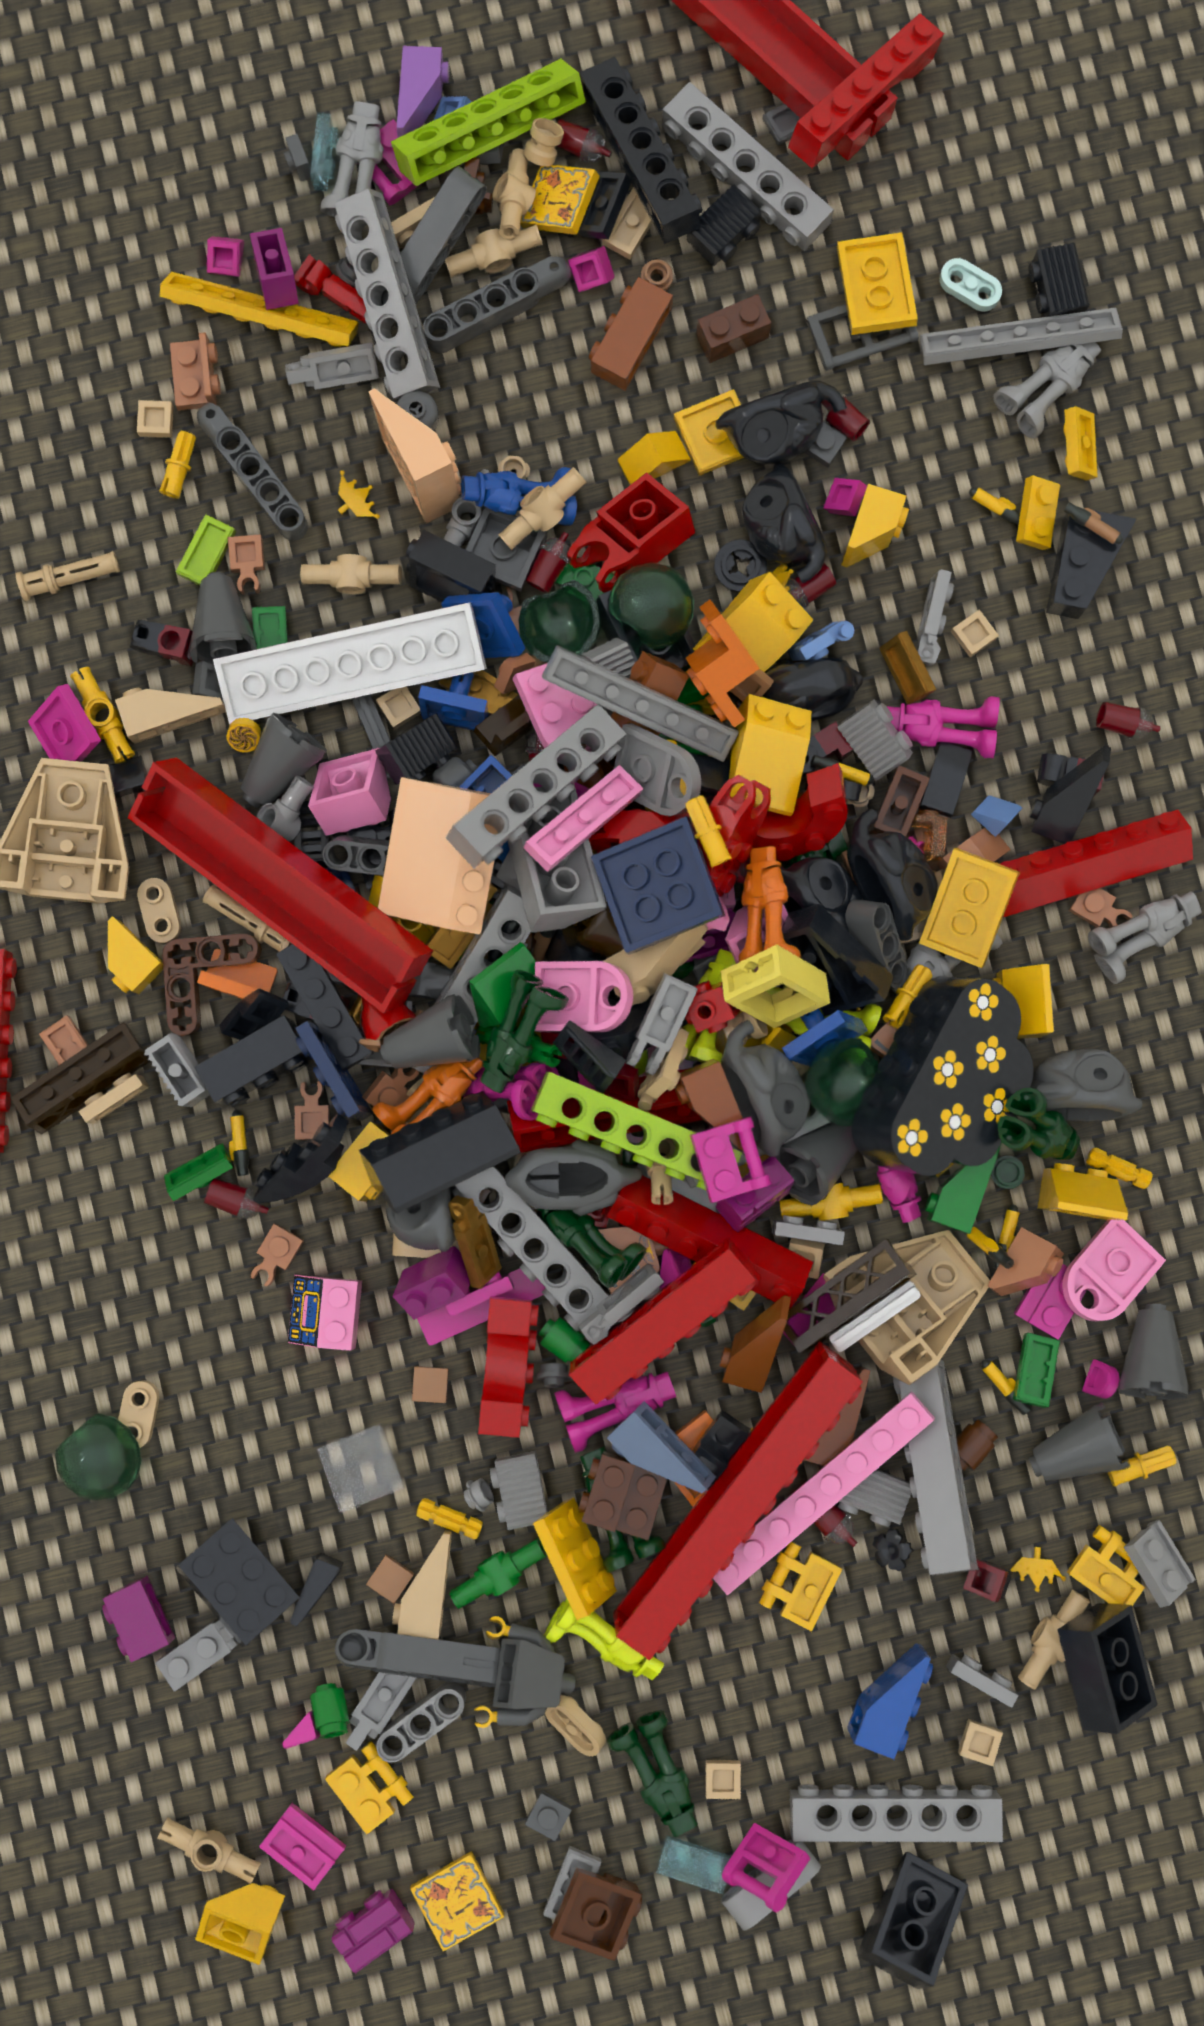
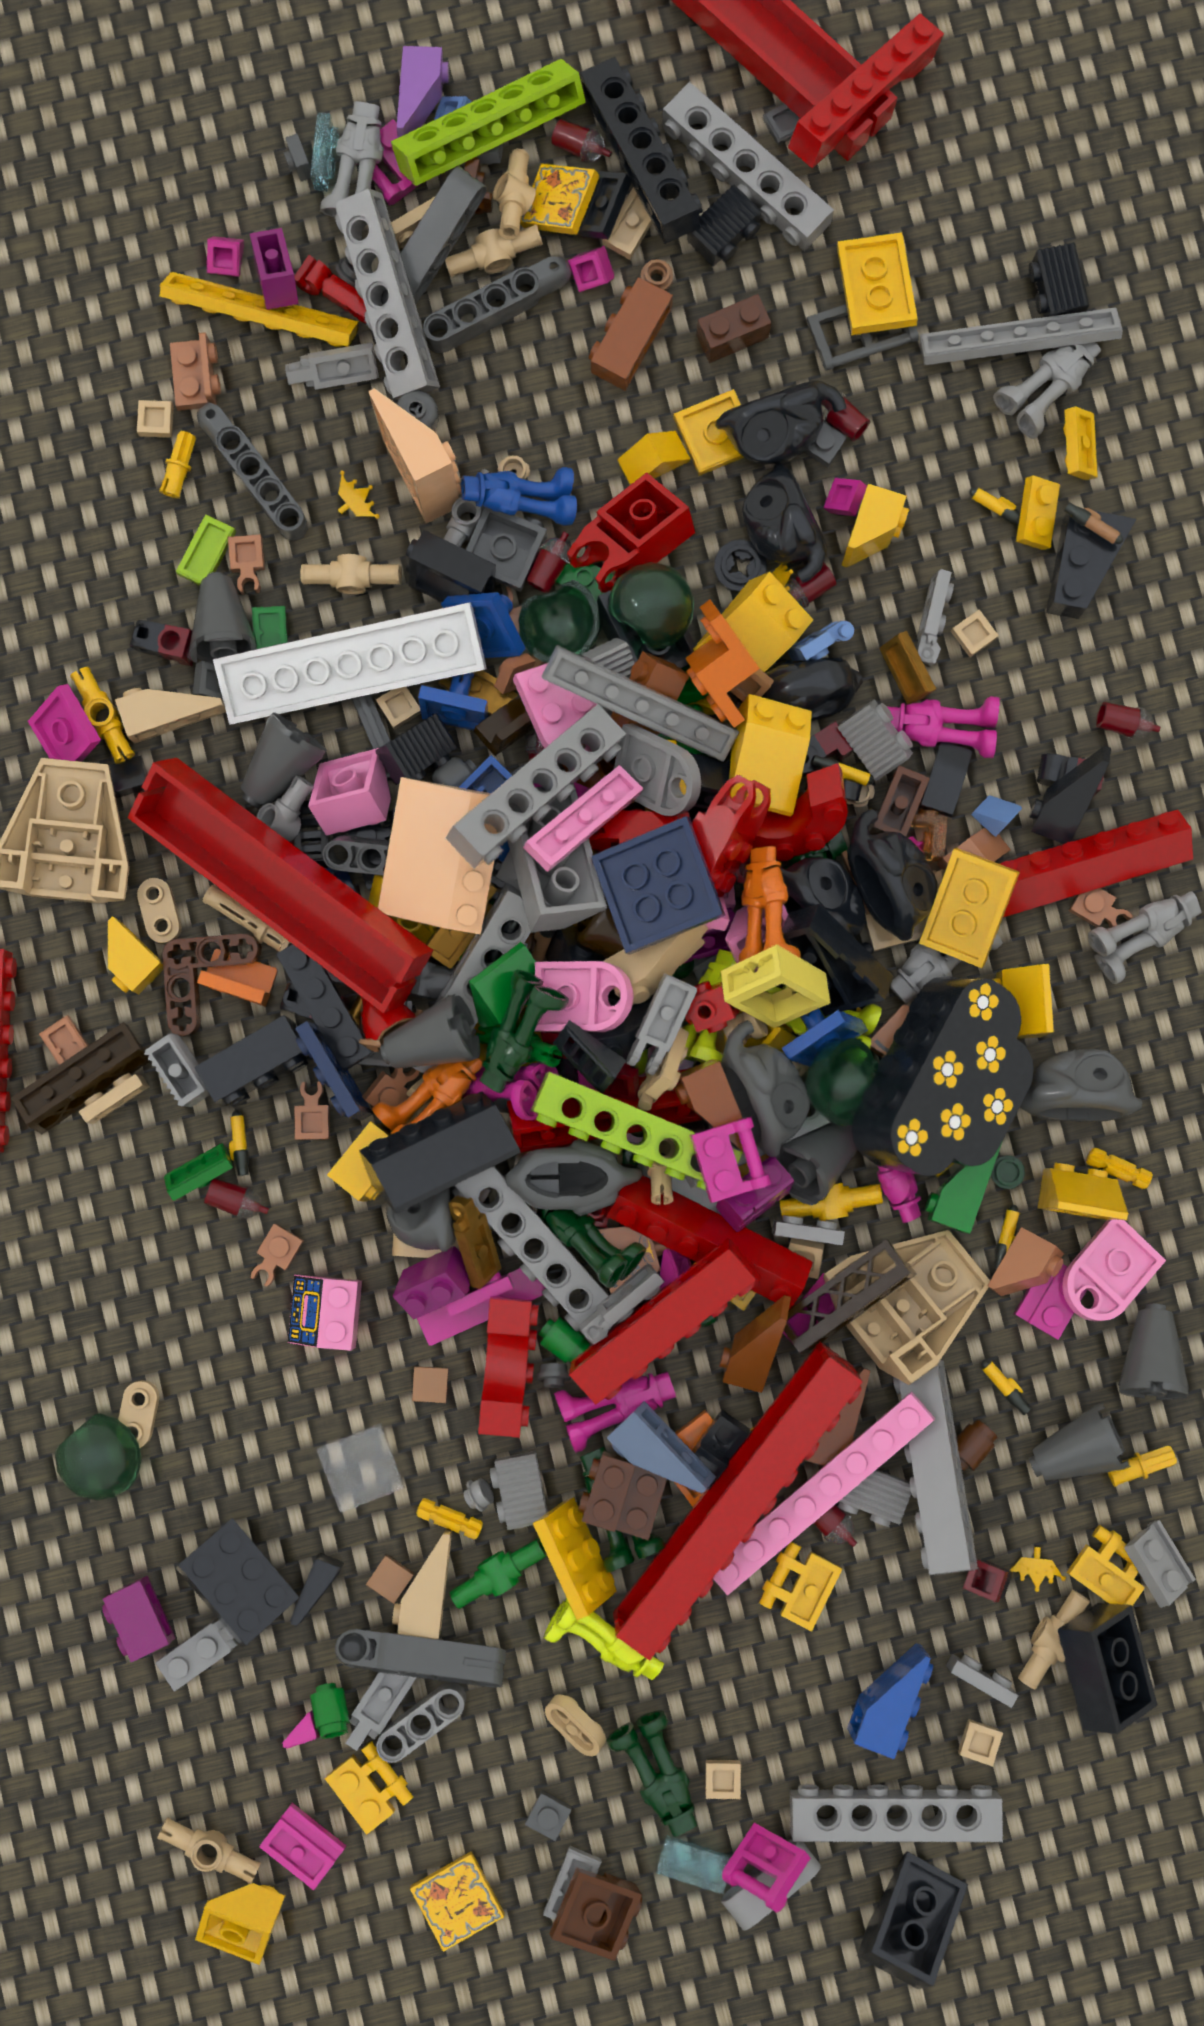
tan pin [15,551,120,601] -> none
black slope [219,988,289,1041] -> none
tile [227,718,261,753] -> none
black slope [253,1114,349,1204] -> none
magenta brick [331,1888,415,1974] -> none
dark grey torso [474,1616,576,1728] -> none
tan pin [498,467,587,550] -> none
tan wheel [524,118,564,166] -> none
yellow axle [685,796,732,867] -> none
white axle [829,1281,921,1352] -> none
dark grey beam [845,899,908,989] -> none
black plant [873,1528,913,1571] -> none
yellow axle [883,964,932,1029] -> none
light aqua plate [939,258,1002,312] -> none
piece [966,1227,1014,1269] -> none
dark green piece [997,1088,1080,1160] -> none
green plate [1013,1332,1060,1408] -> none
dark pink tile [1082,1359,1120,1399] -> none

